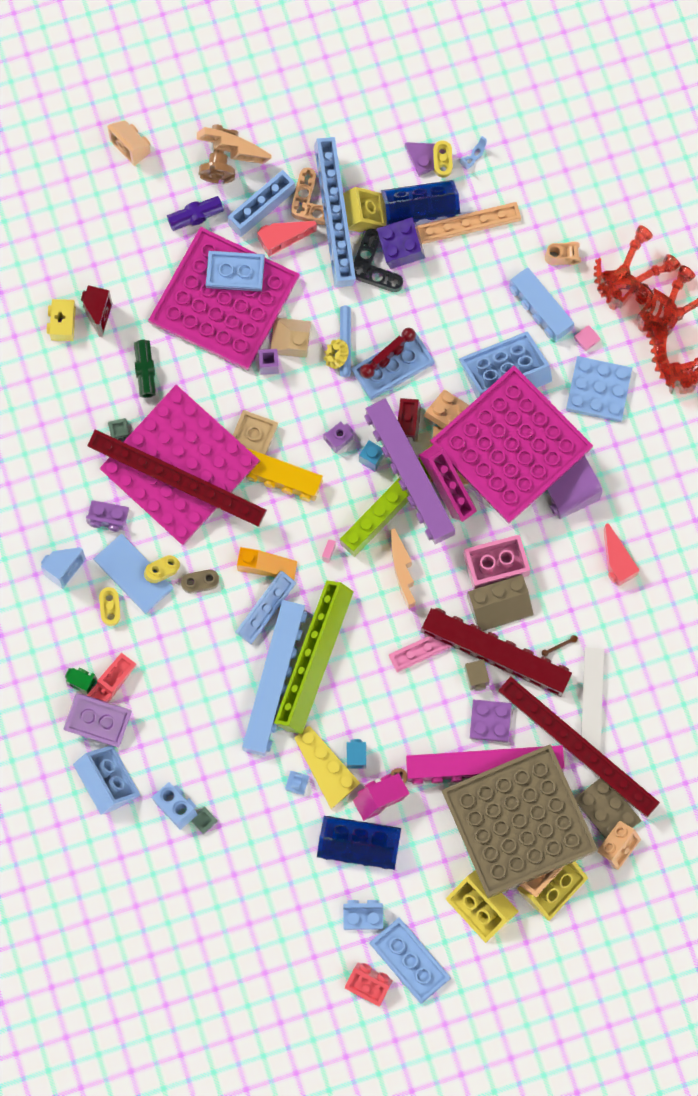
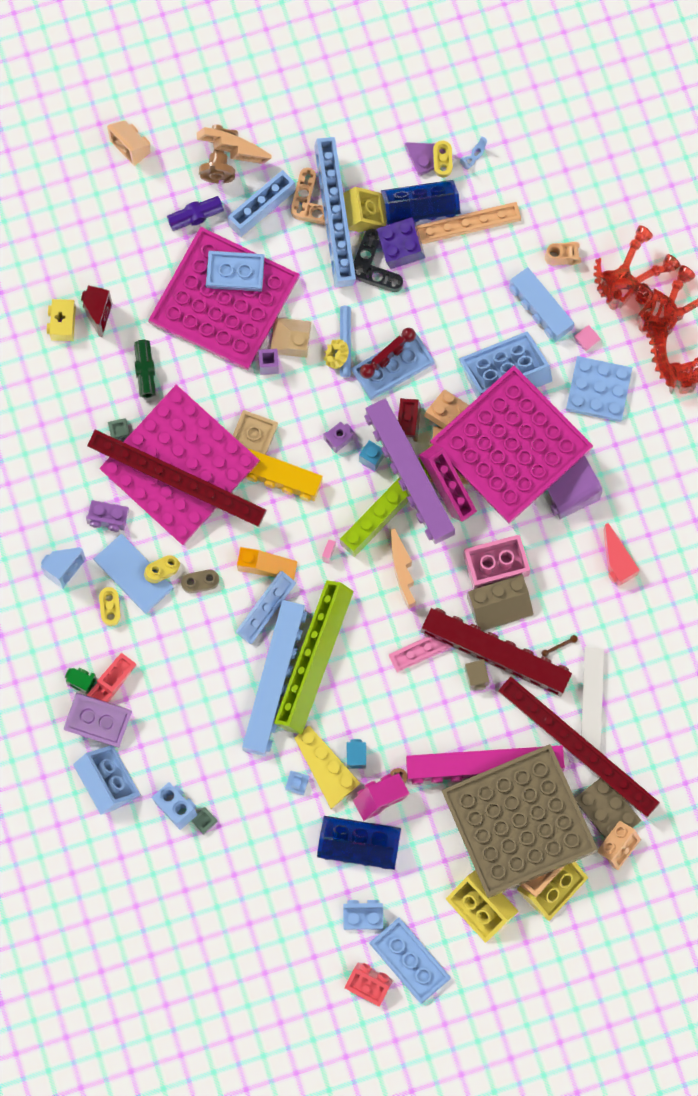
coral slope [257,221,317,257] -> none
medium lavender plate [469,699,512,743] -> none

